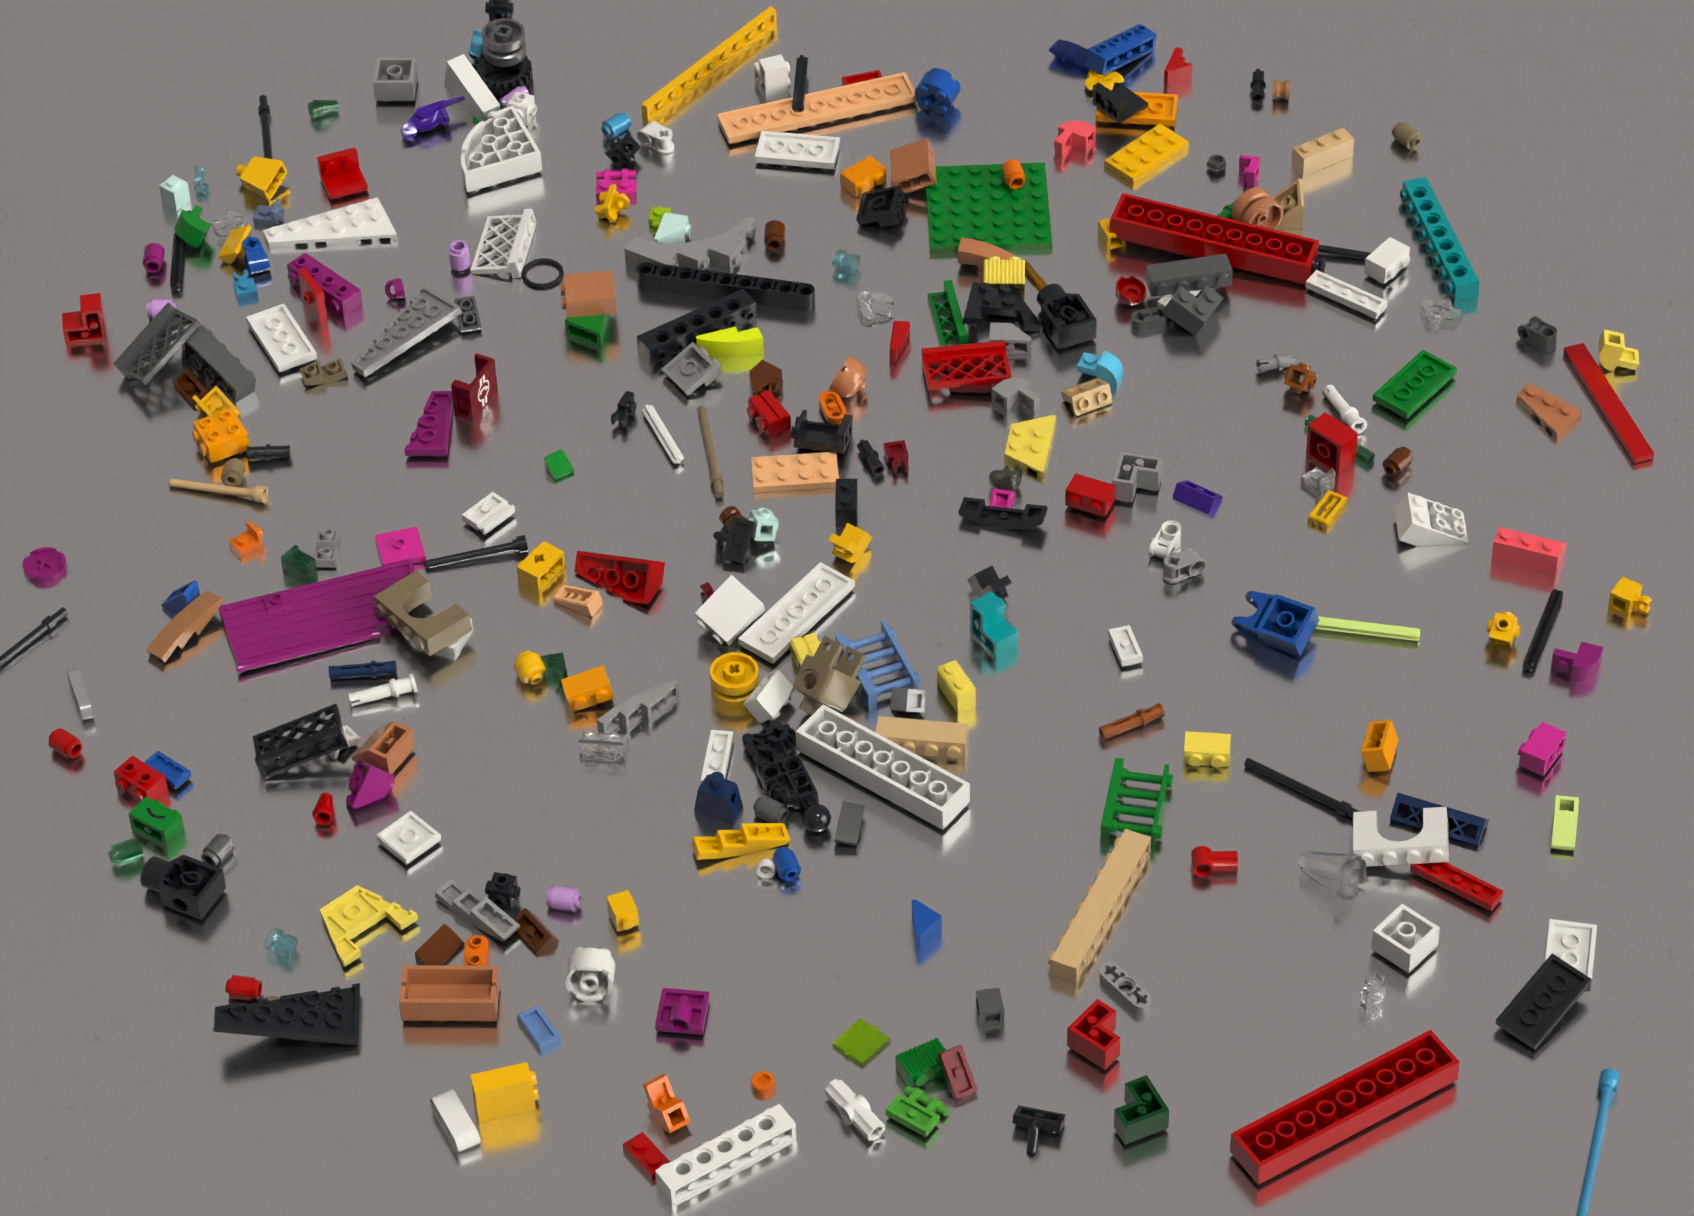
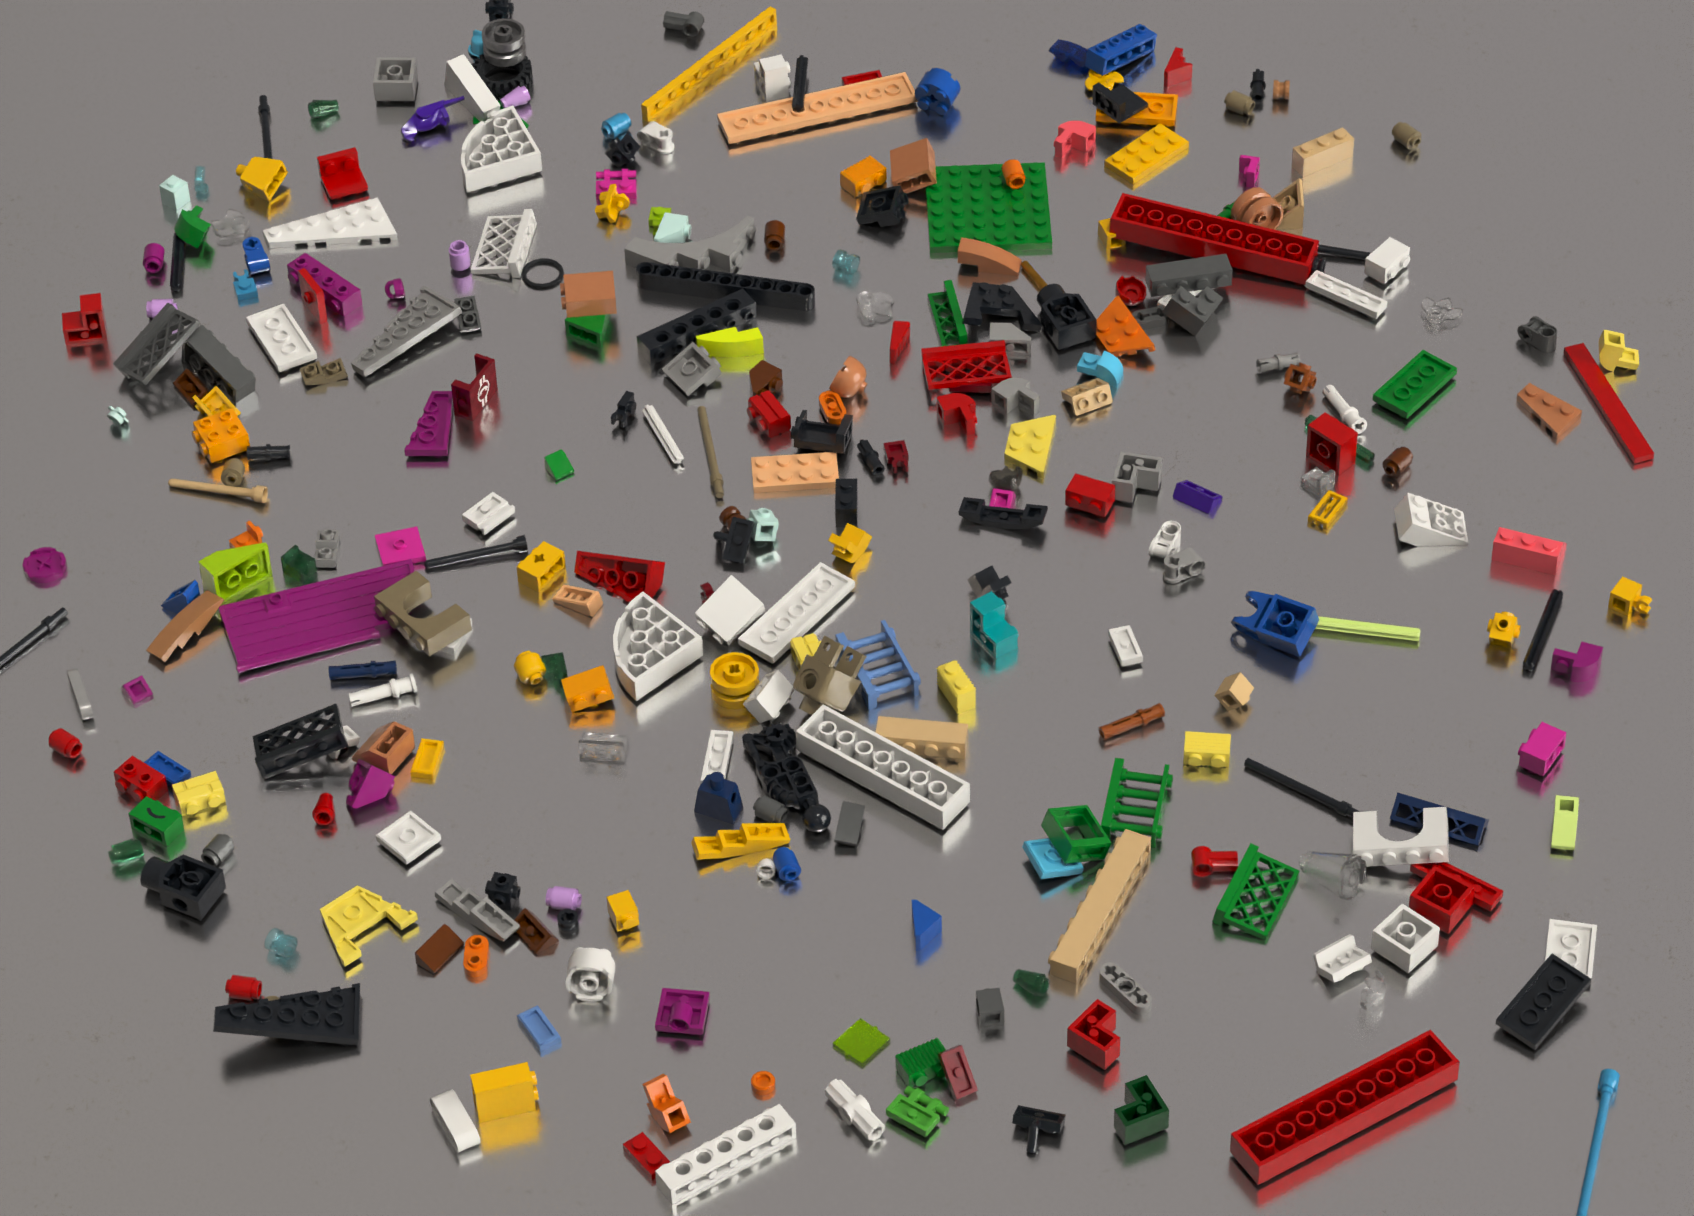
yellow slope [218,225,251,265] -> none
sand blue bracket [253,199,284,226] -> none
nougat piece [399,965,500,1021] -> none
white brick [507,92,537,126] -> none
light grey slope [597,680,679,739] -> none
white plate [755,131,840,169] -> none
light grey panel [890,687,926,712] -> none
light yellow brick [983,257,1025,289] -> none
dark grey plate [1207,154,1226,173] -> none
light orange brick [1361,720,1399,772] -> none
teal brick [1400,177,1480,302] -> none
none -> light aqua plate [107,406,129,426]
none -> magenta slope [121,675,153,705]
none -> light yellow brick [172,771,226,816]
none -> lime slope [198,543,272,605]
none -> yellow tile [410,738,444,780]
none -> black bush [557,909,579,932]
none -> white brick [613,592,703,701]
none -> dark grey piece [663,11,704,37]
none -> red brick [937,393,977,436]
none -> clear green cone [1013,969,1050,996]
none -> medium azure plate [1022,838,1084,879]
none -> green window [1041,805,1111,864]
none -> orange wing [1096,296,1156,357]
none -> green fence [1212,843,1300,940]
none -> tan brick [1214,672,1254,711]
none -> dark tan brick [1224,90,1255,116]
none -> white bracket [1313,934,1372,983]
none -> red brick [1409,866,1475,934]

